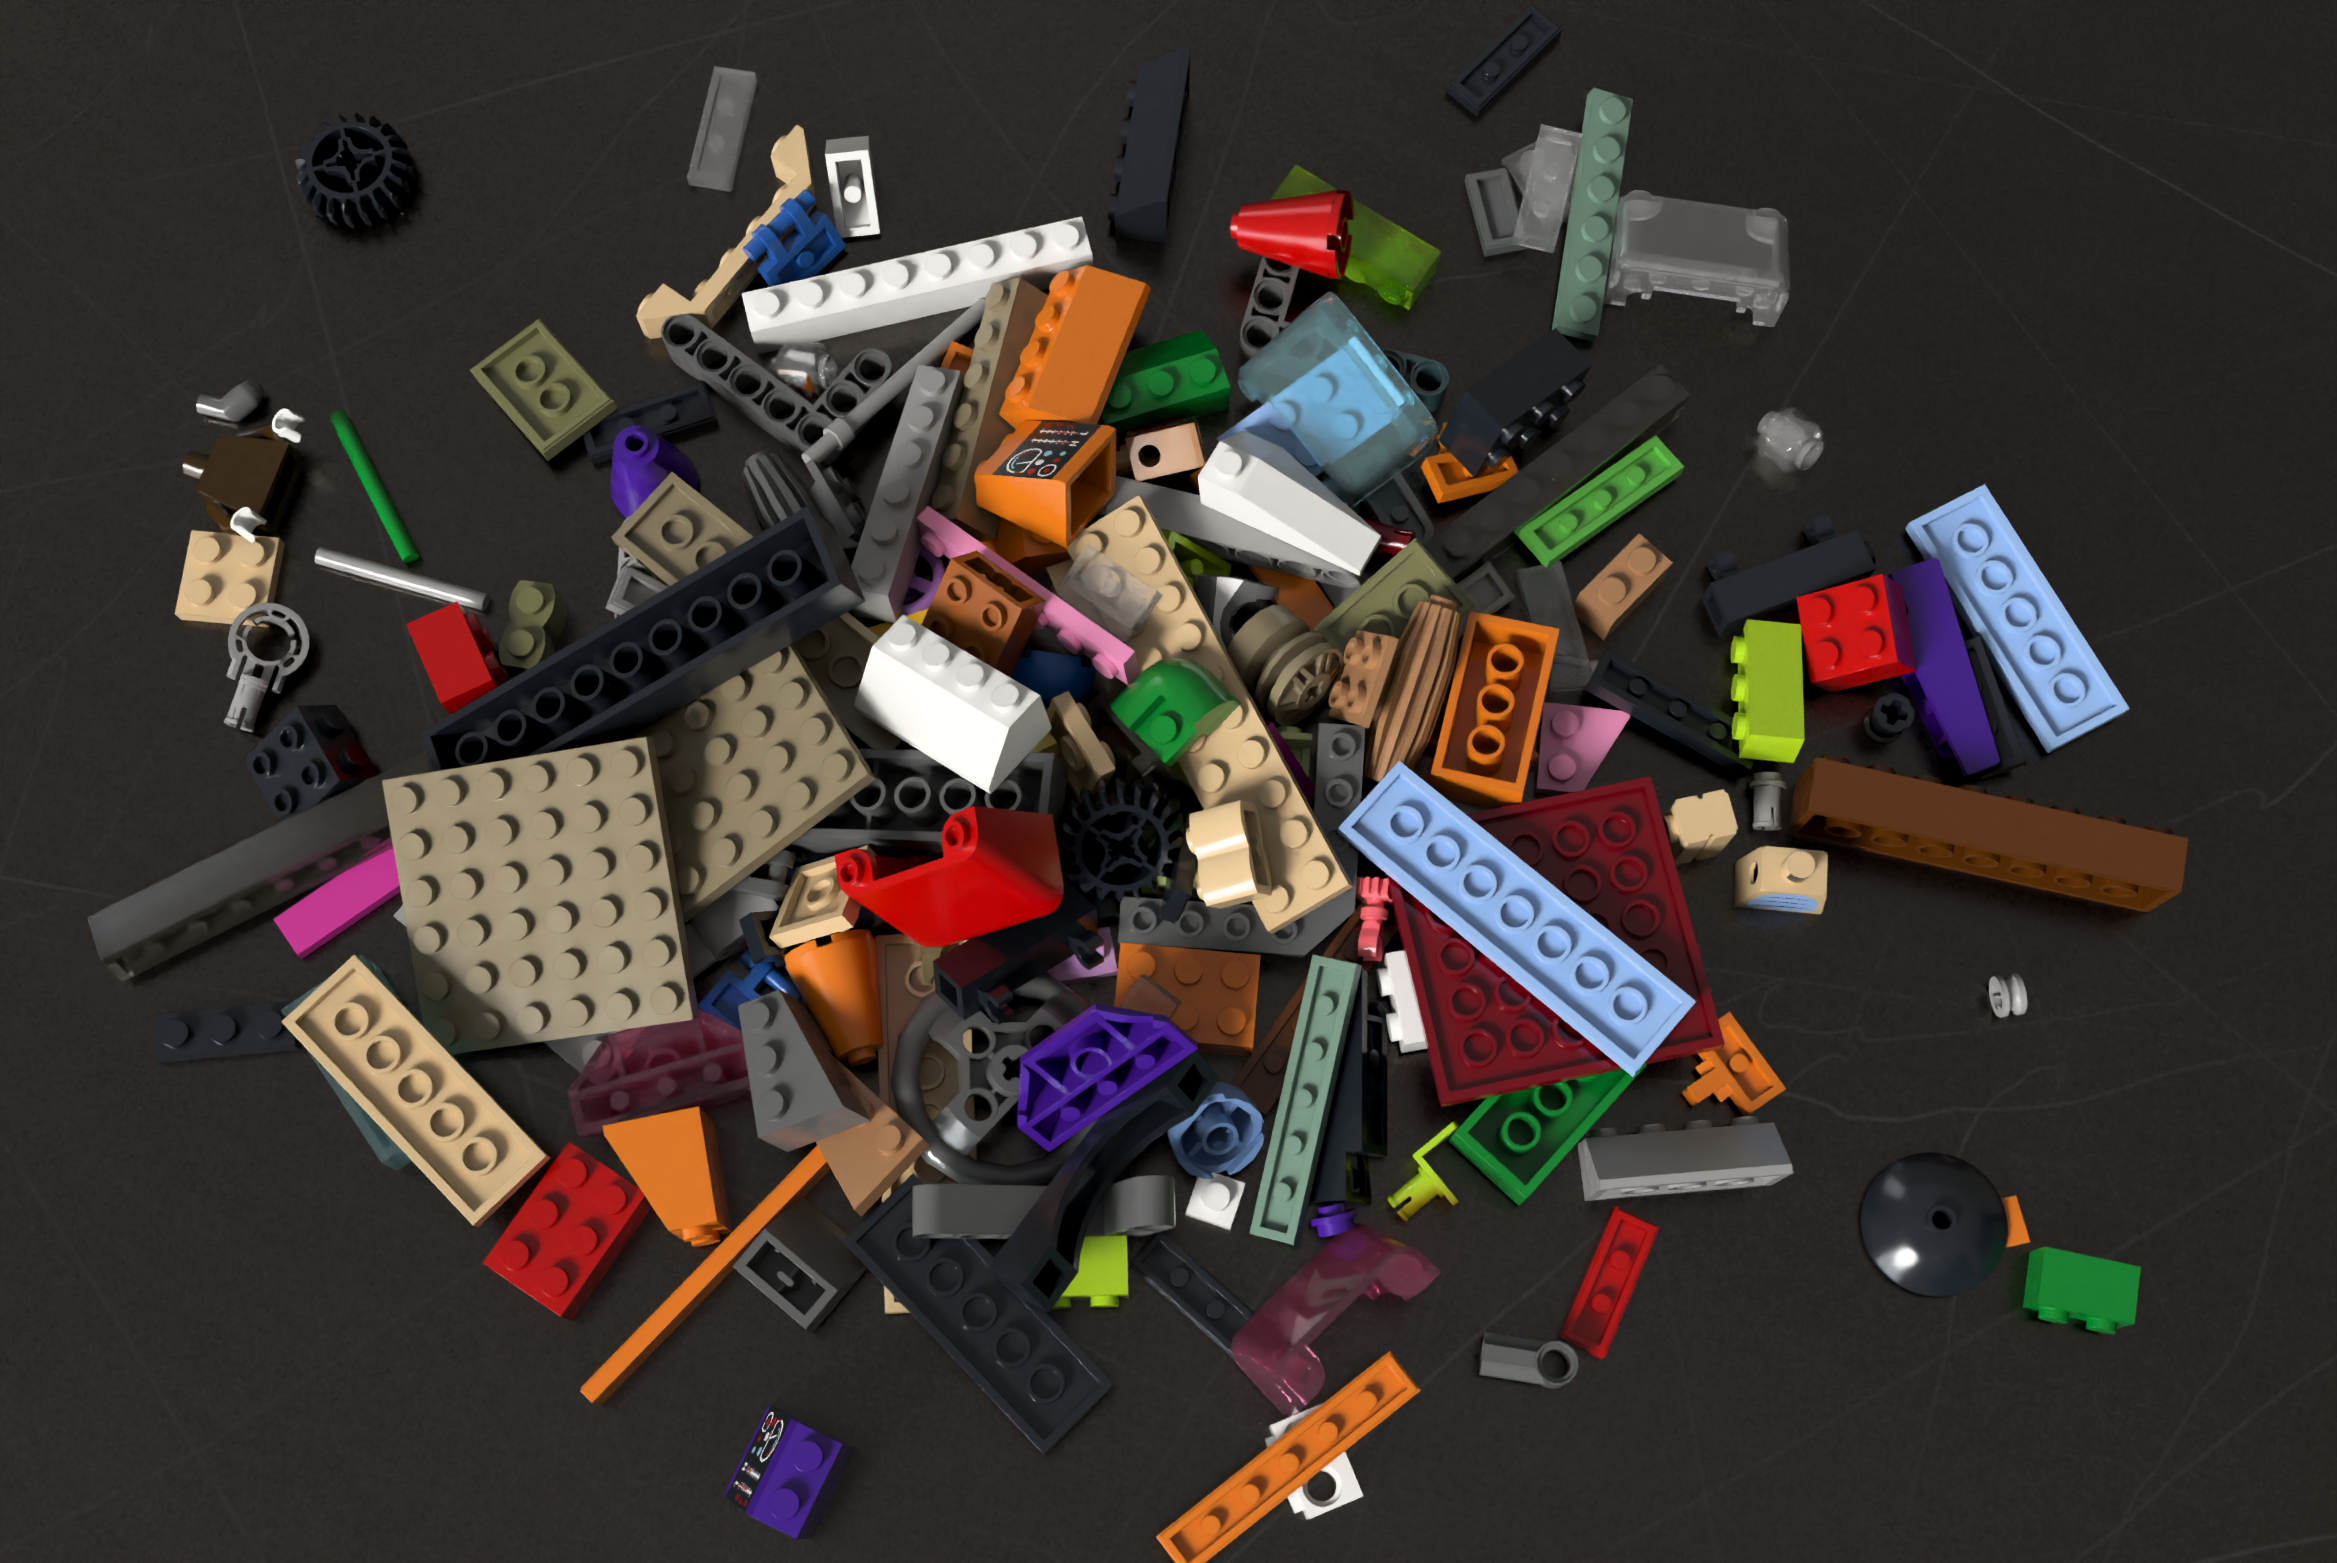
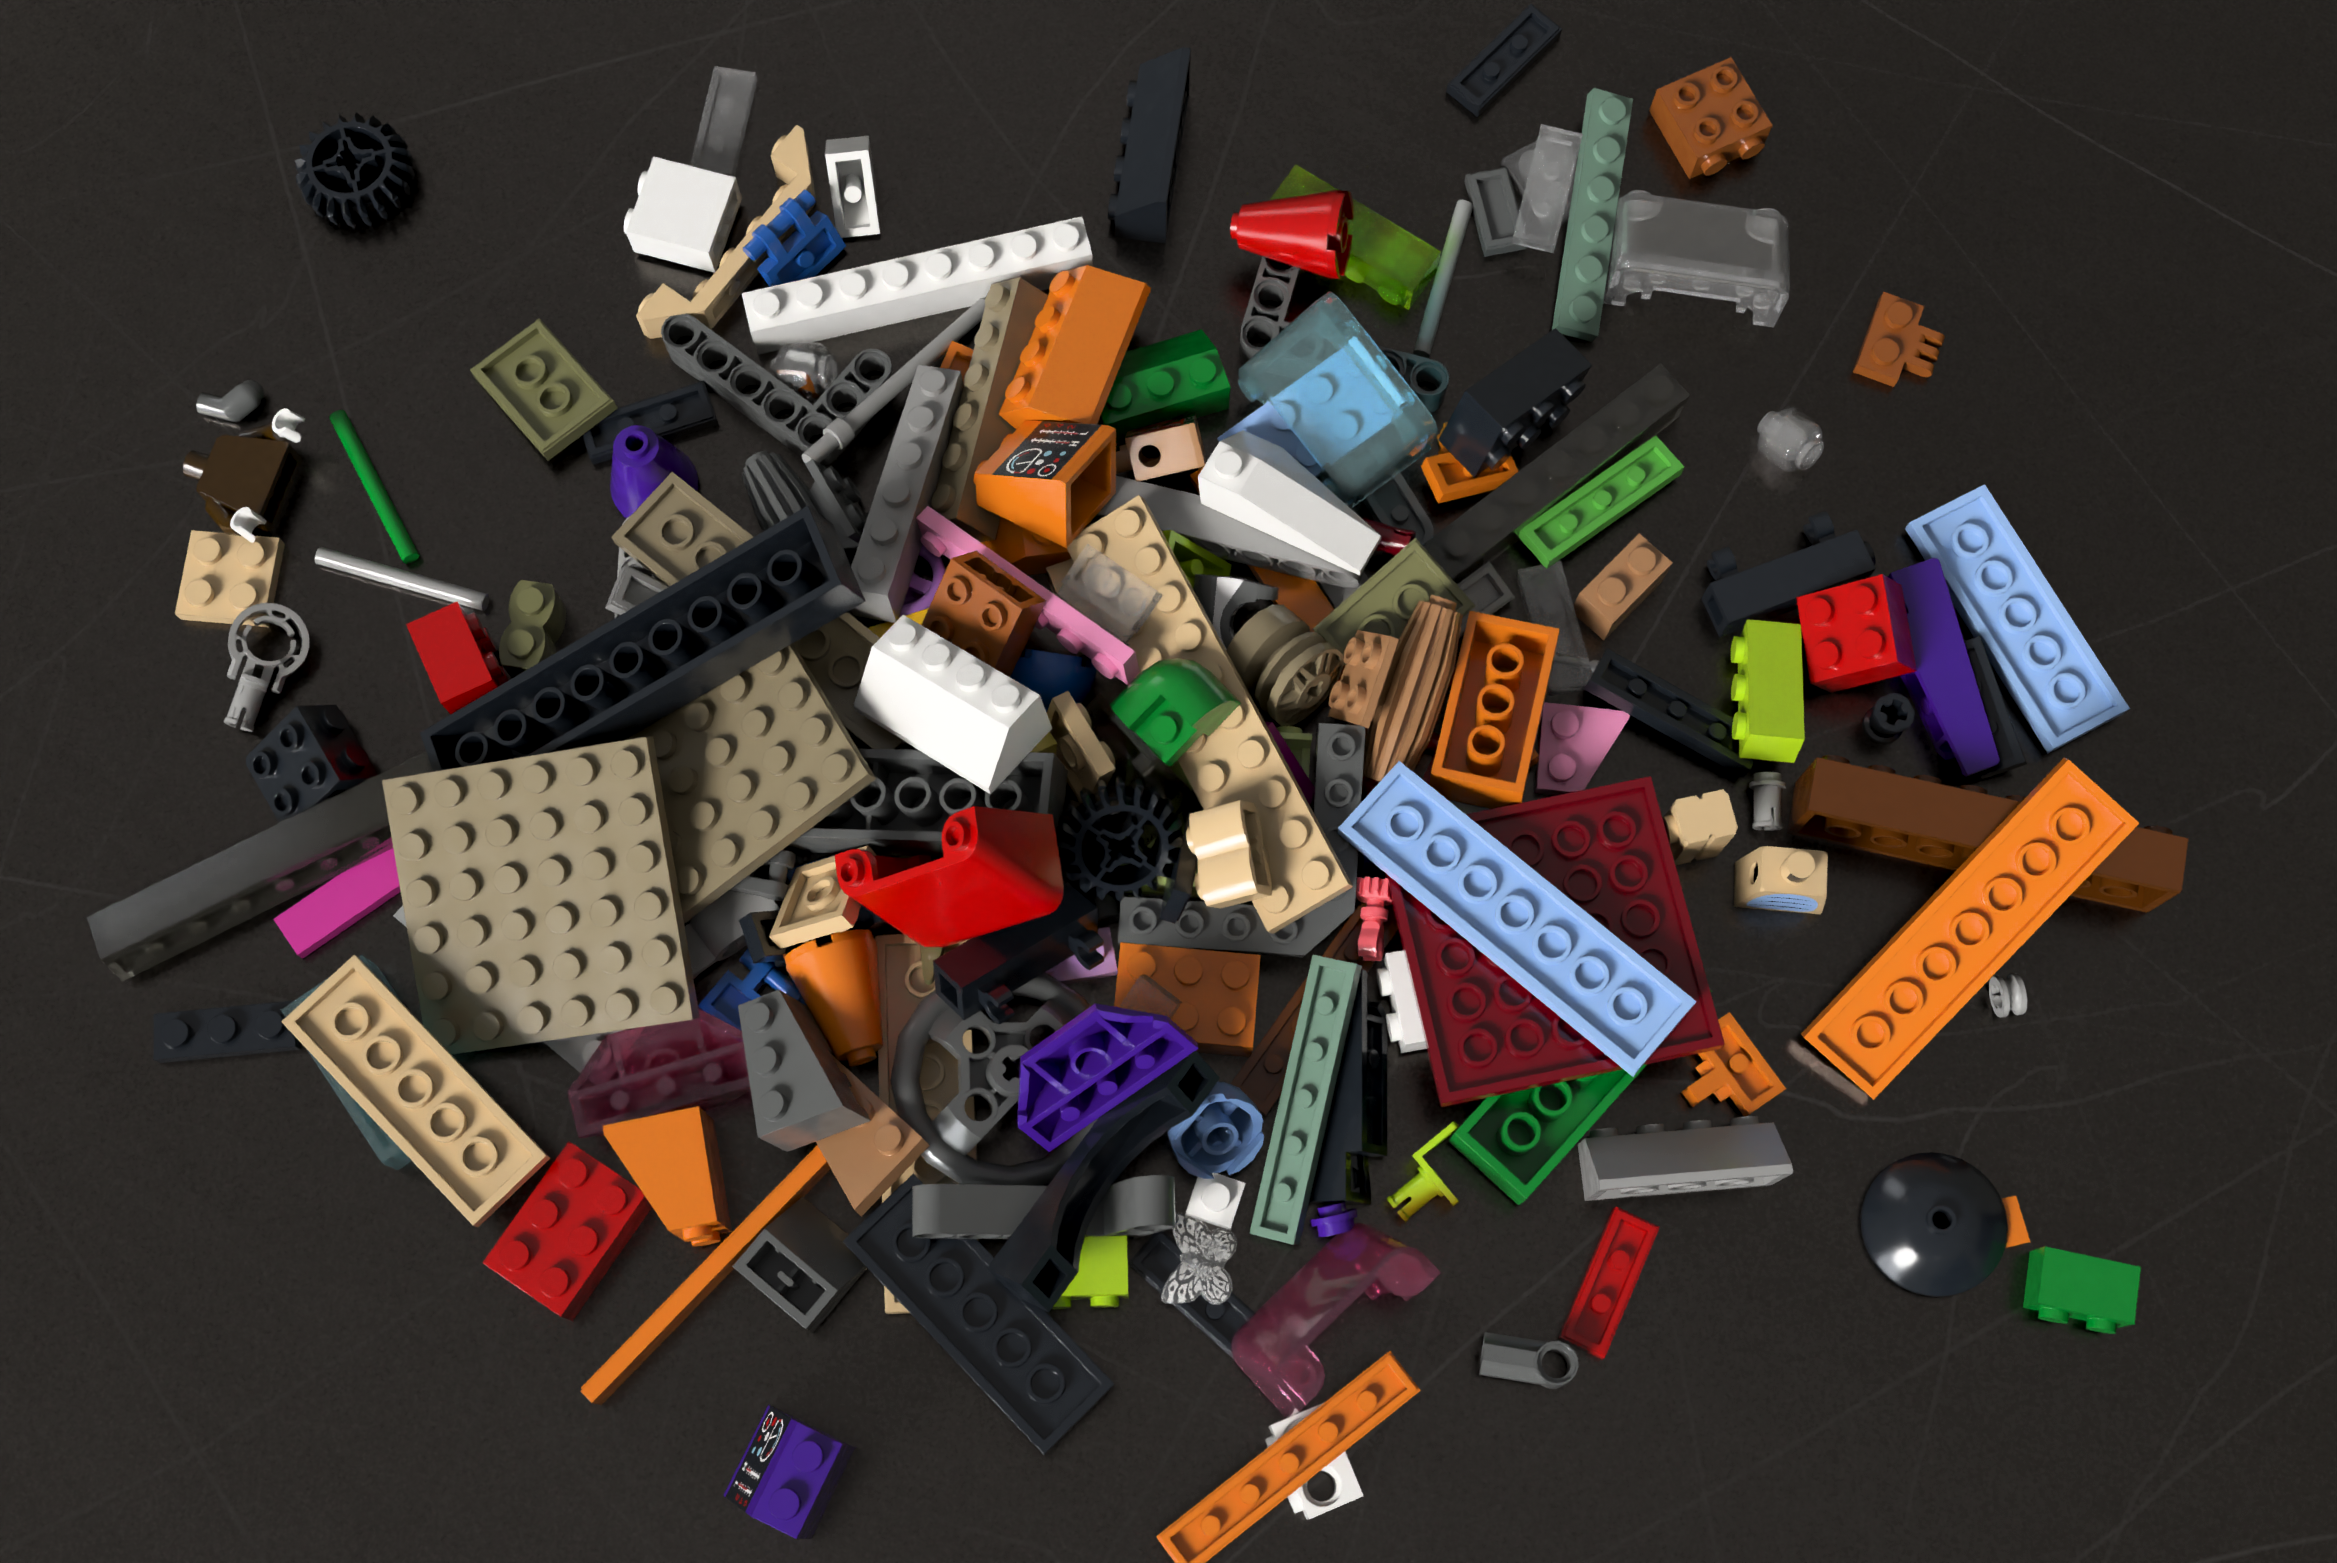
none -> white brick [624,156,742,273]
none -> clear animal [1161,1213,1238,1305]
none -> light grey bar [1413,200,1473,358]
none -> dark orange brick [1649,57,1773,179]
none -> orange plate [1801,758,2139,1100]
none -> dark orange hinge [1853,291,1945,387]

